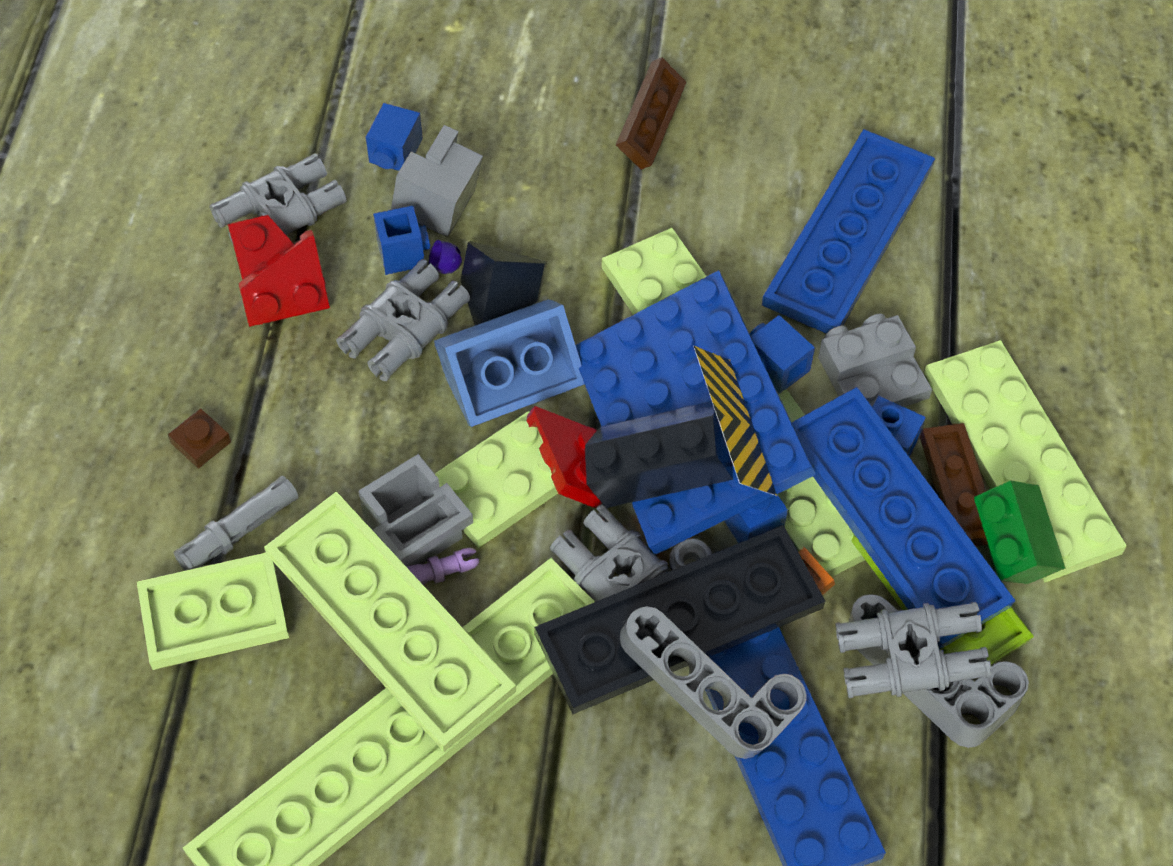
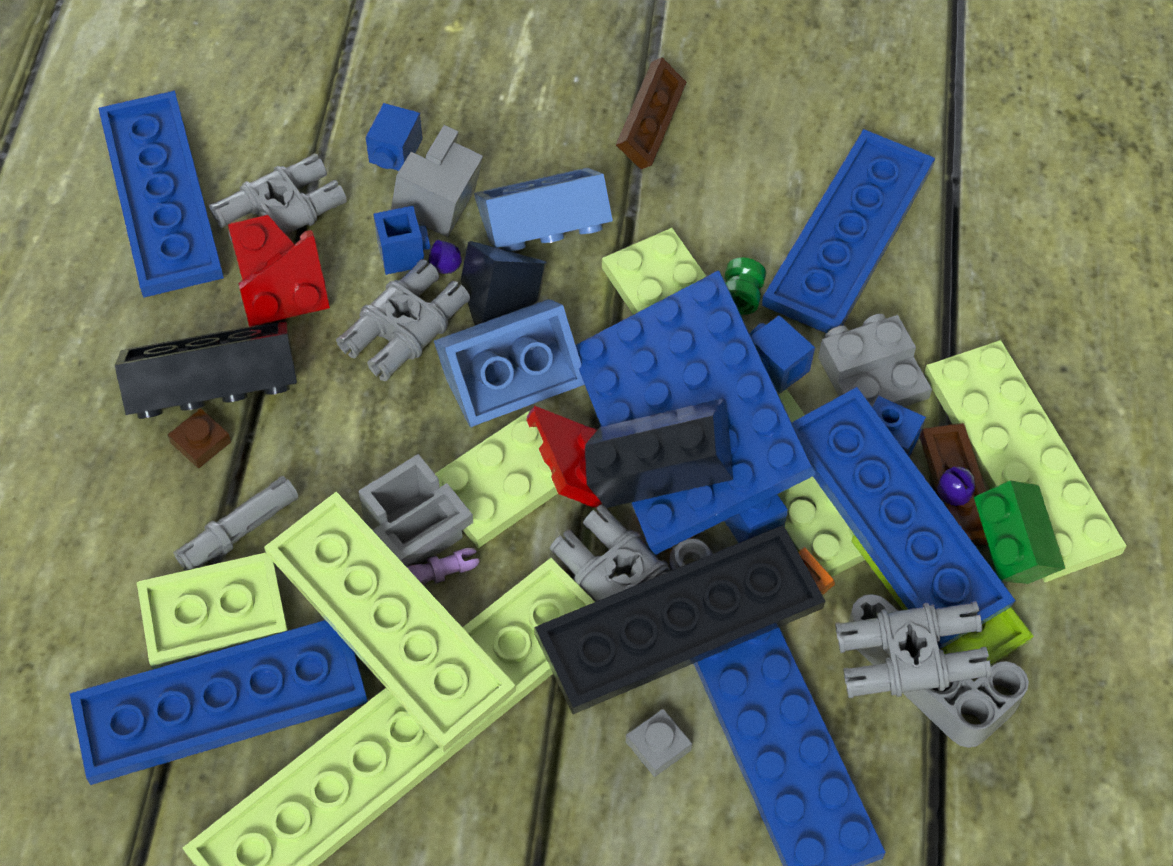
light grey beam [620,606,807,759] -> none
sticker [693,346,777,496] -> none
none -> blue plate [69,620,368,785]
none -> blue plate [98,91,224,298]
none -> black slope [114,320,297,419]
none -> medium blue slope [474,168,613,252]
none -> light grey plate [626,709,692,777]
none -> green wheel [724,257,766,315]
none -> dark purple hinge [938,466,975,506]

